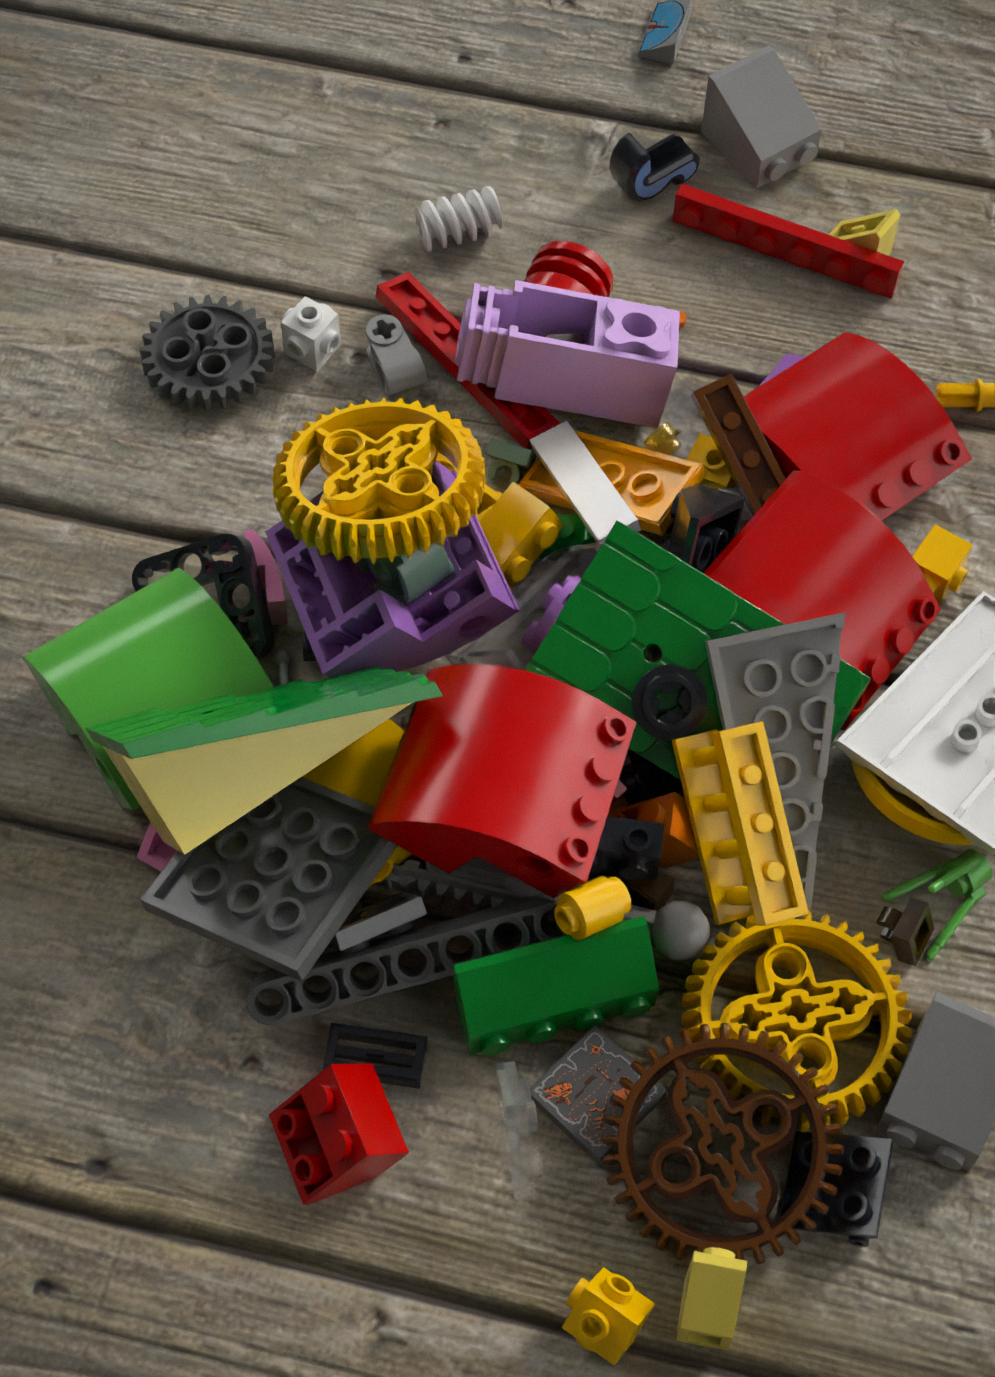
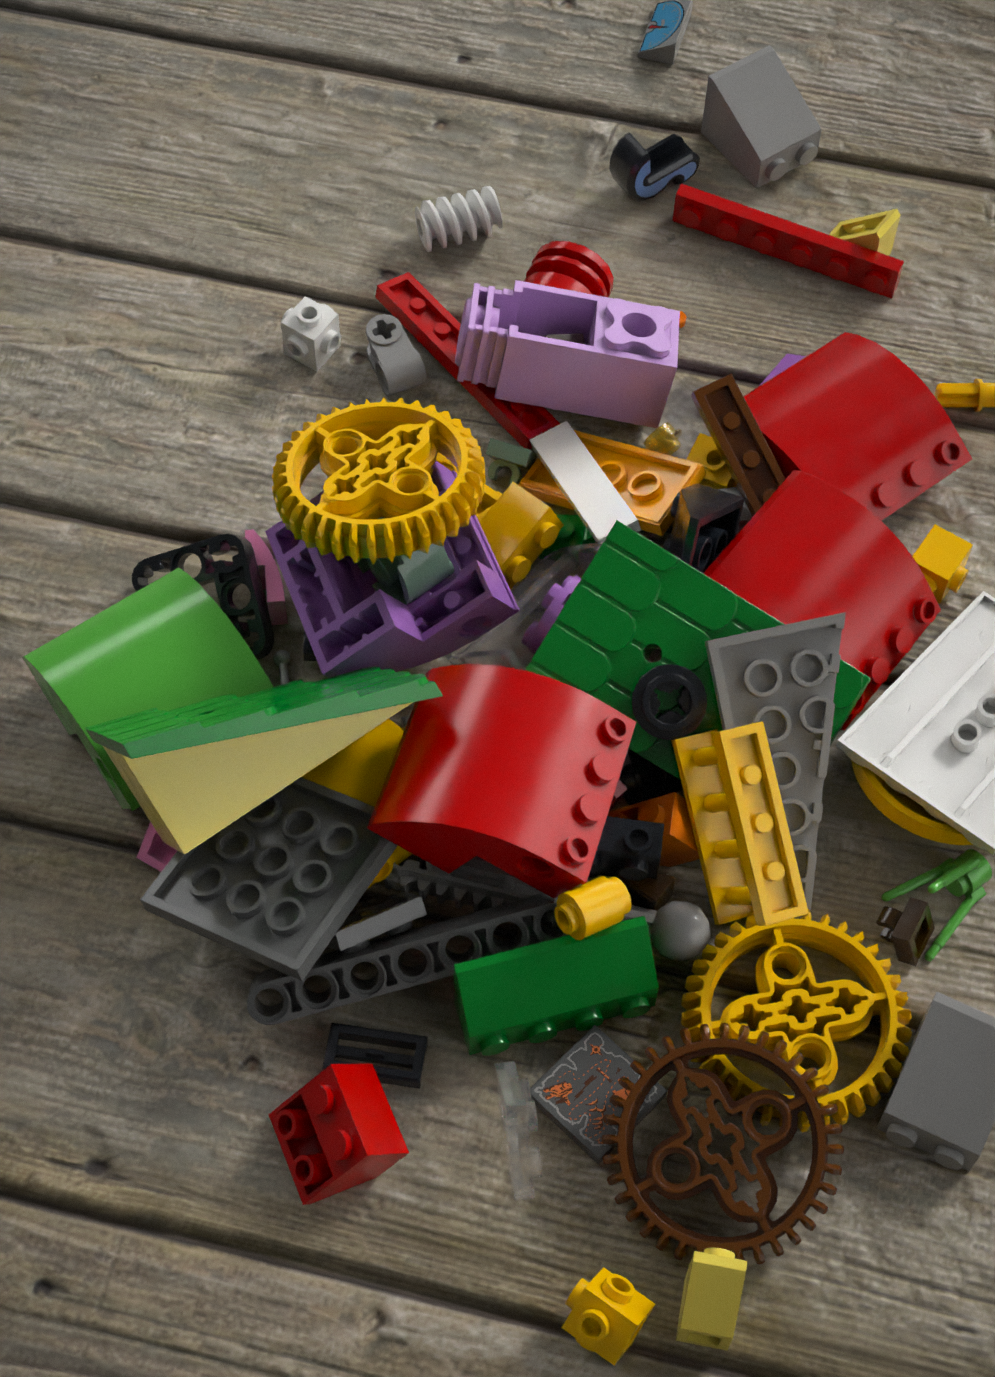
dark grey gear [140,295,275,412] -> none
black hinge [780,1131,893,1247] -> none

